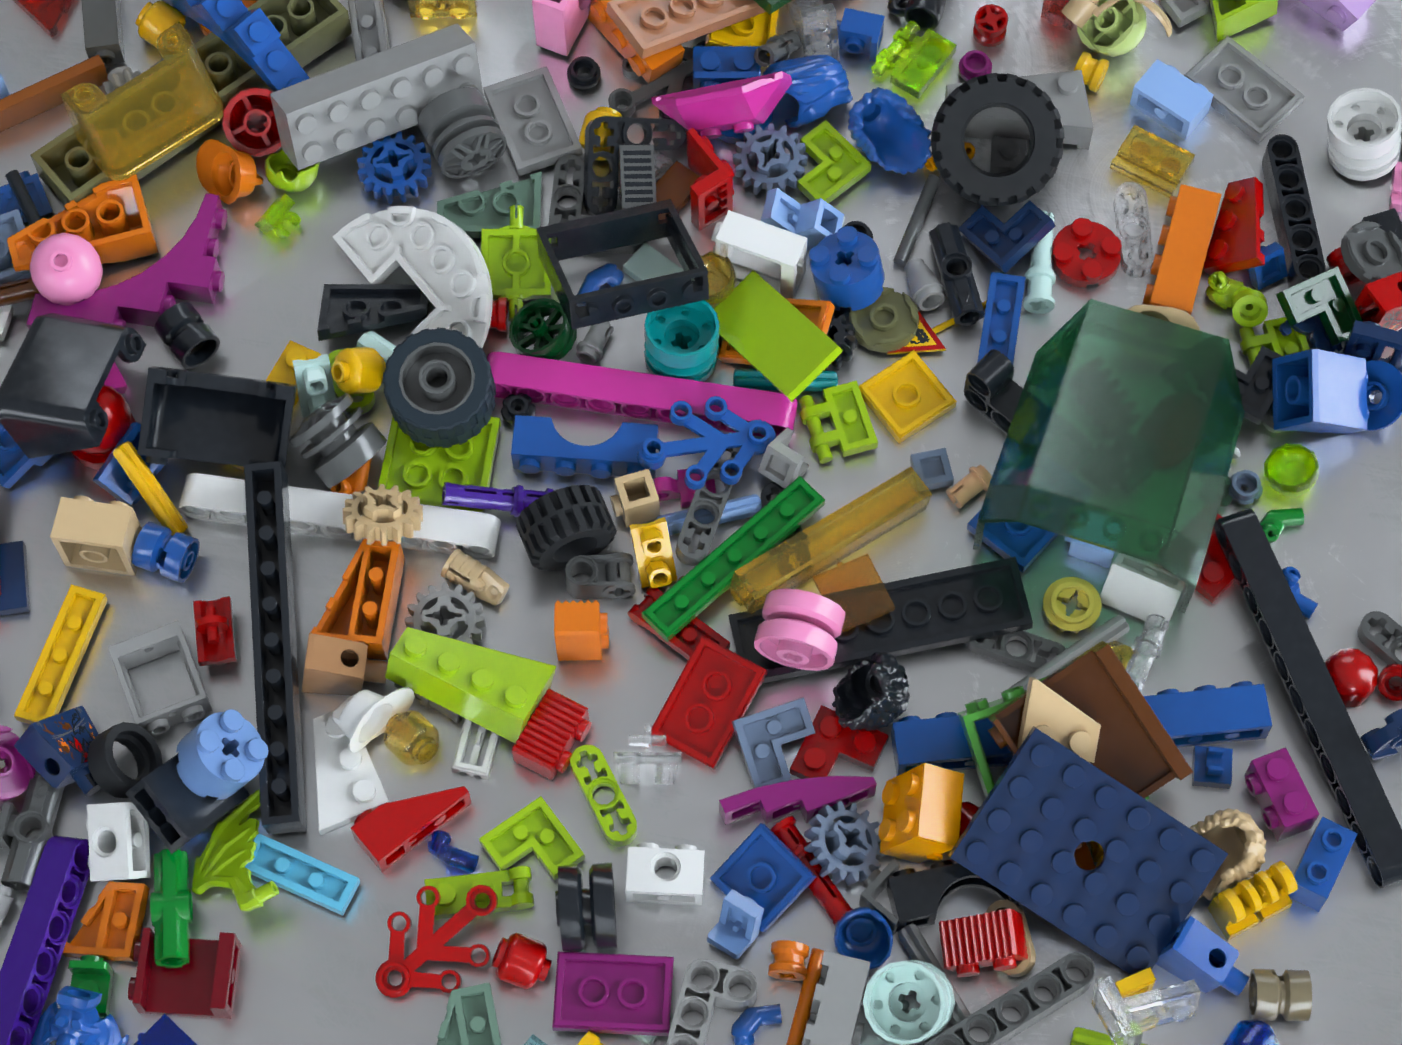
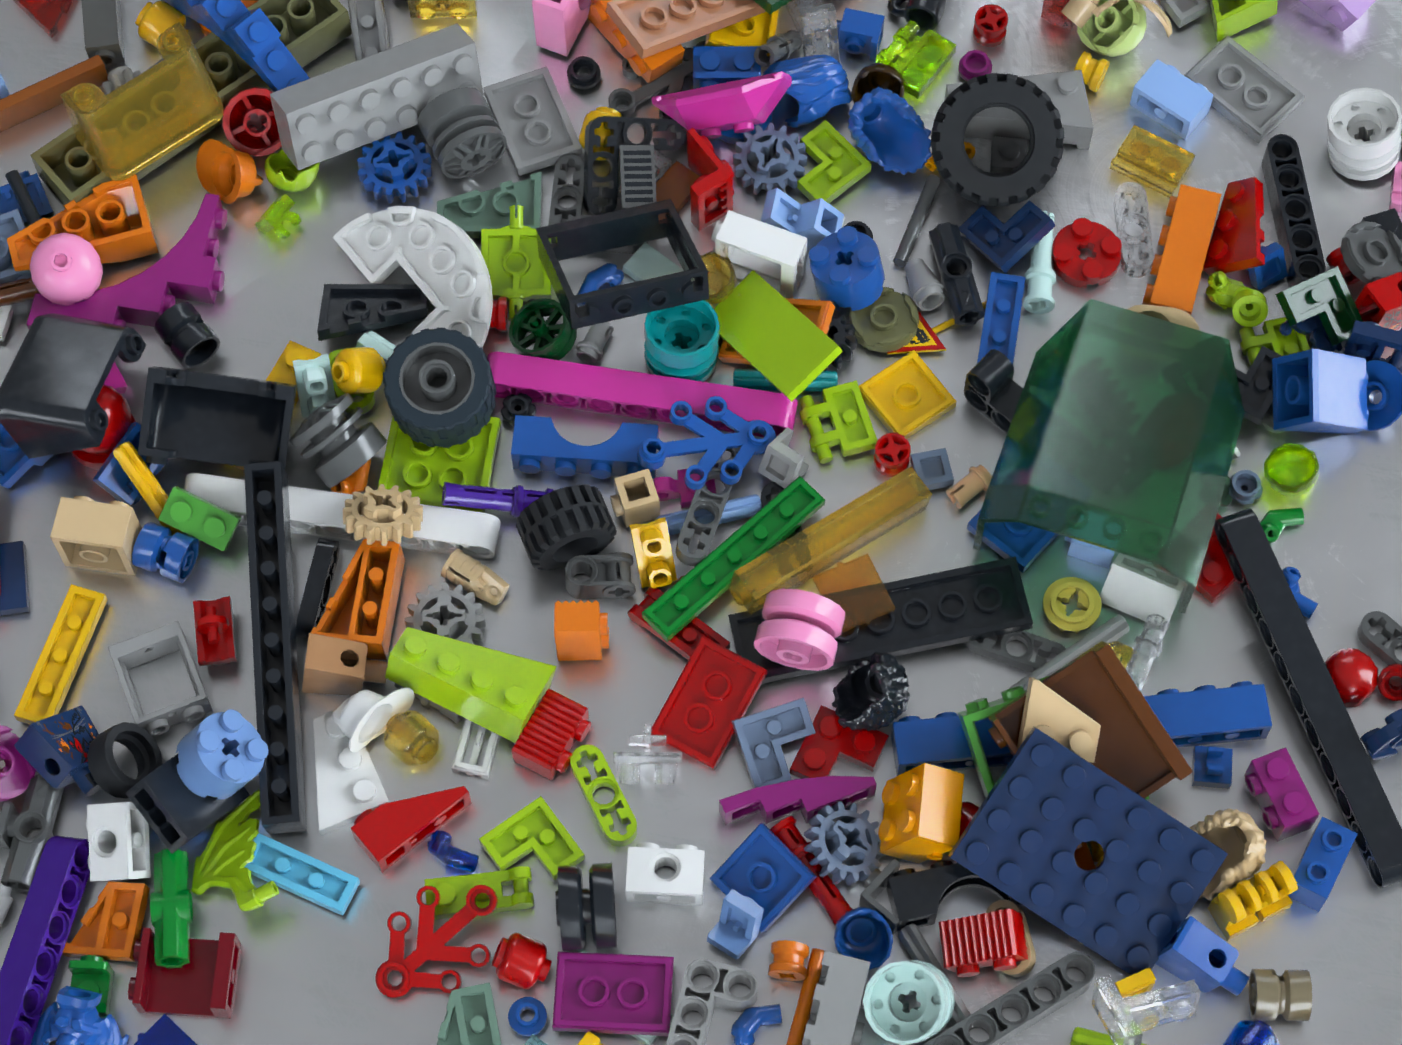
none -> bright green plate [158,486,242,552]
none -> black beam [296,538,339,638]
none -> blue plate [508,997,547,1036]
none -> dark brown hair [851,63,905,103]
none -> red wheel [874,433,911,477]

